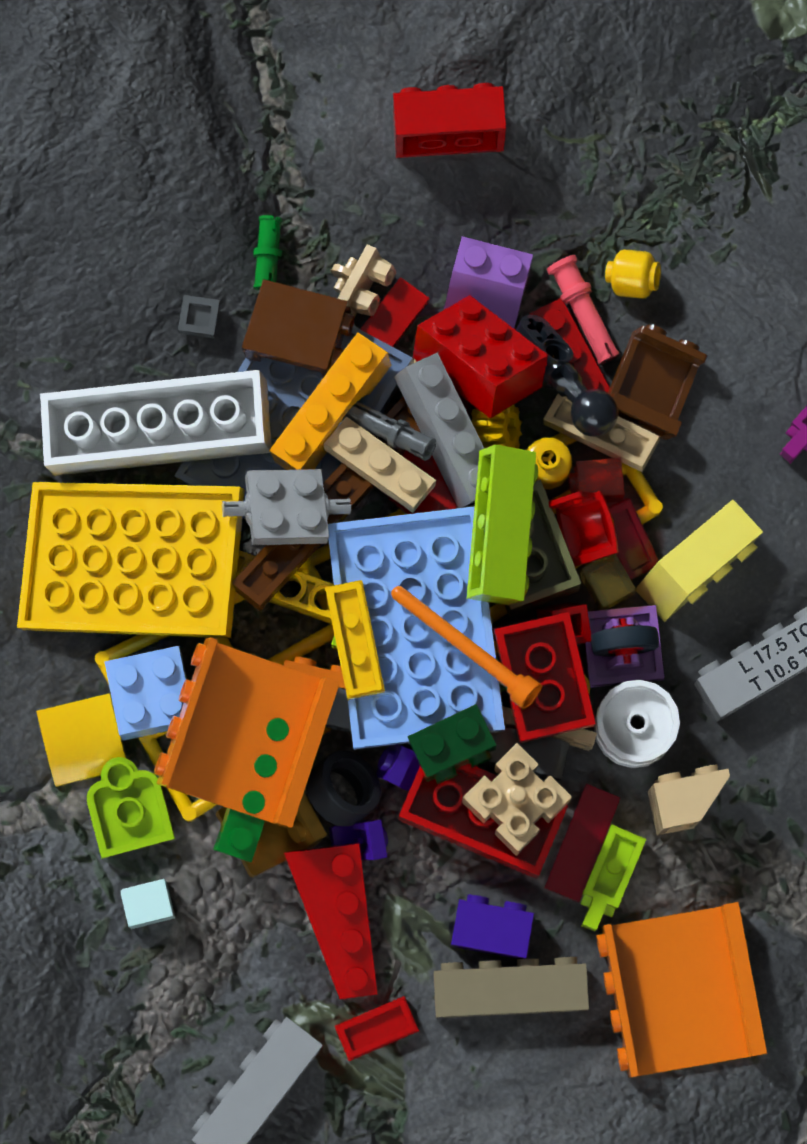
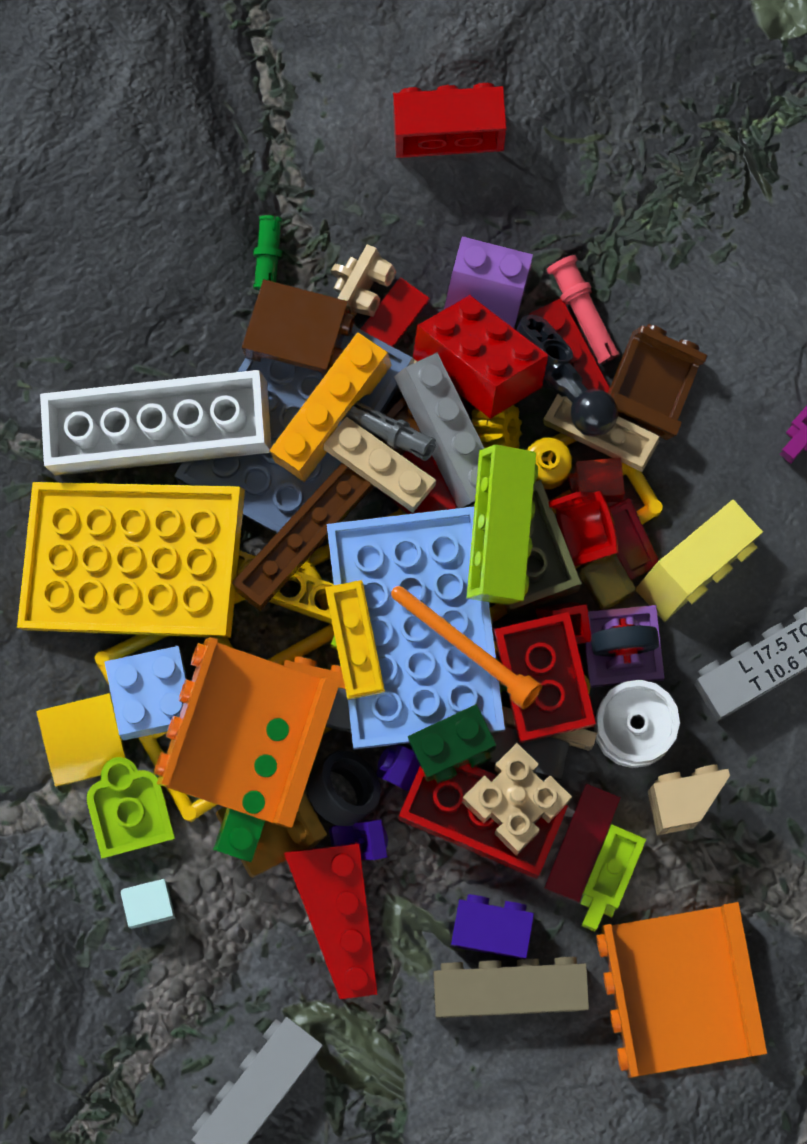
dark grey plate [178,295,221,339] -> none
light grey plate [222,469,351,545] -> none
red tile [334,996,419,1062] -> none
yellow head [605,249,661,299] -> none

